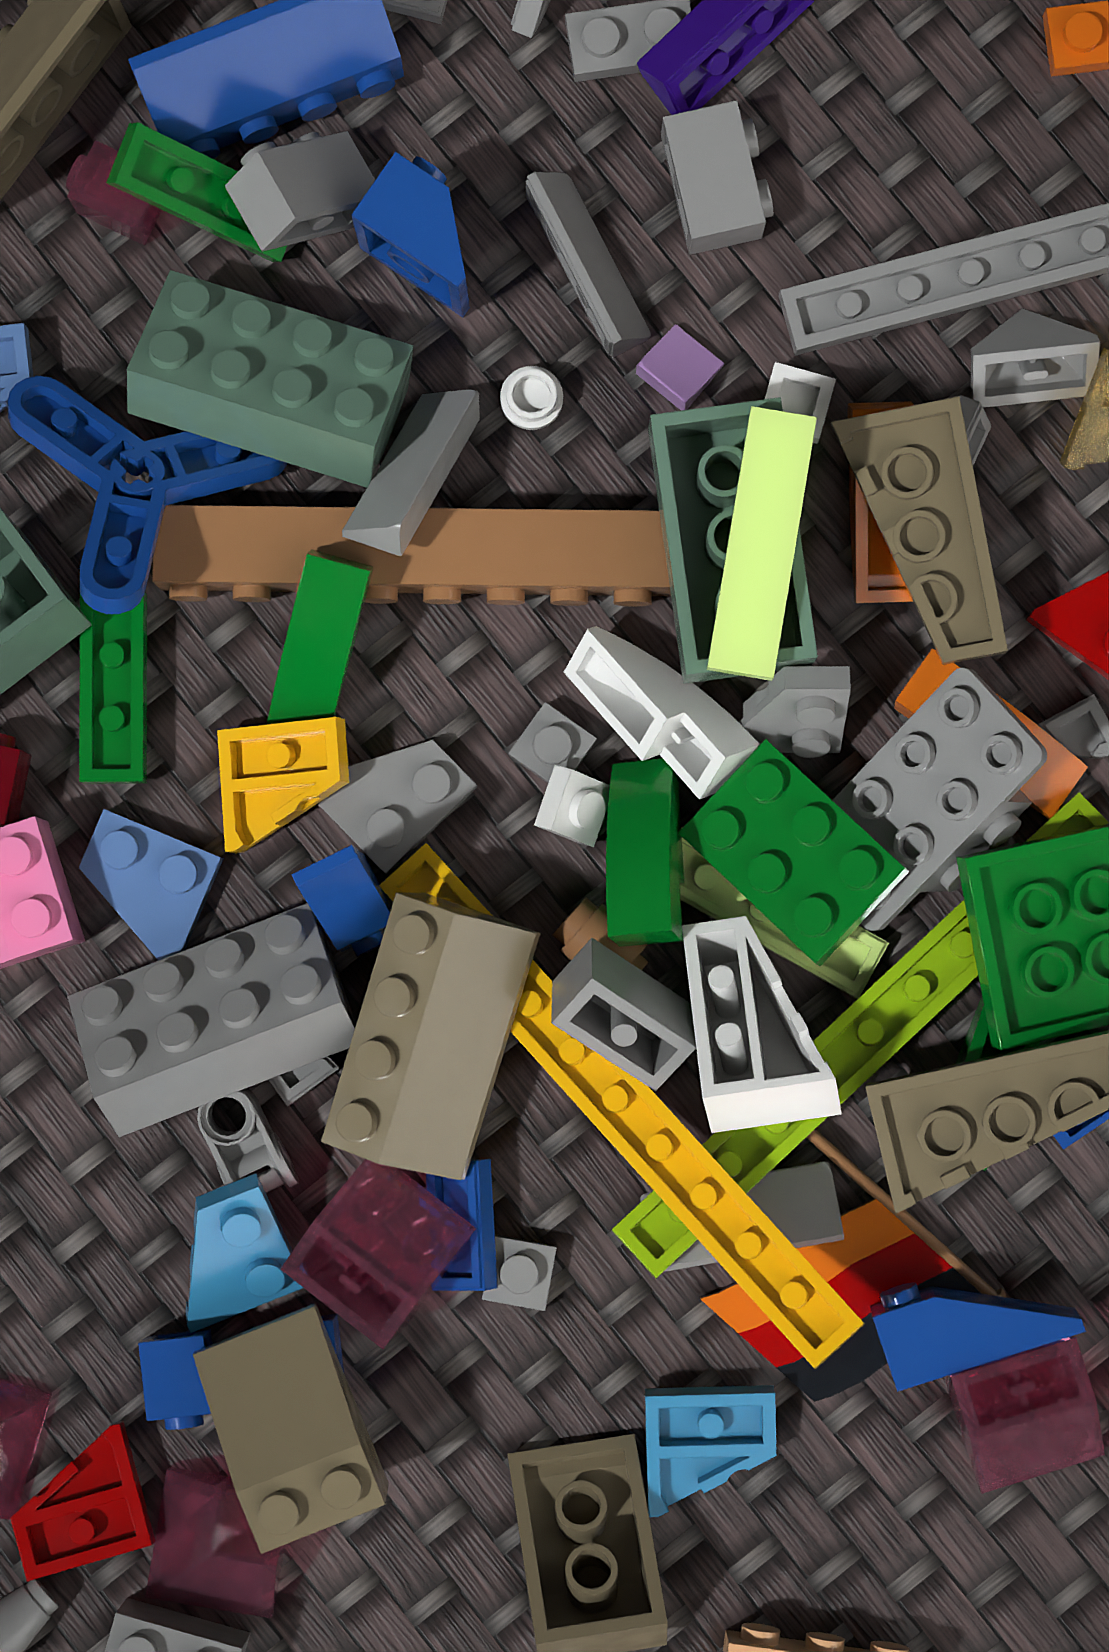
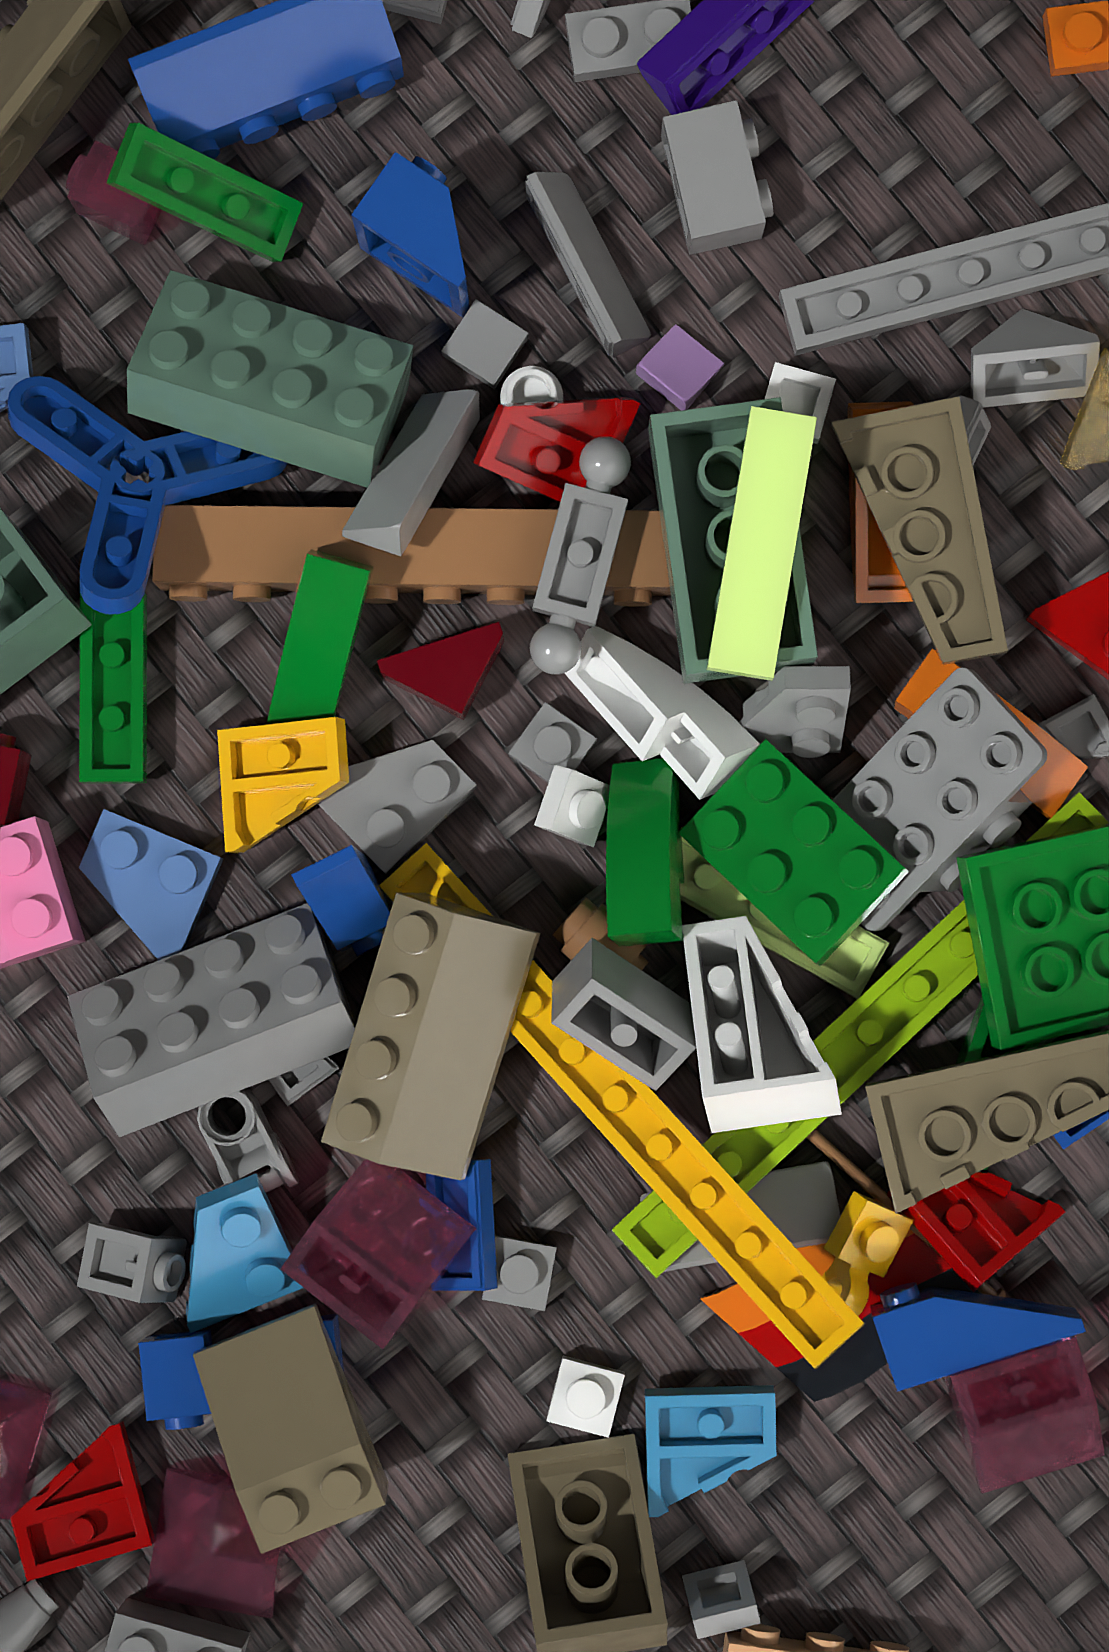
light grey brick [225,131,375,252] -> none
none -> light grey bracket [77,1223,187,1303]
none -> dark red slope [377,622,504,720]
none -> light grey tile [441,299,529,390]
none -> red wing [473,397,641,502]
none -> light grey plate [530,436,631,674]
none -> white plate [546,1356,625,1438]
none -> light grey plate [682,1560,761,1639]
none -> yellow plate [822,1191,913,1316]
none -> red wing [887,1172,1066,1292]

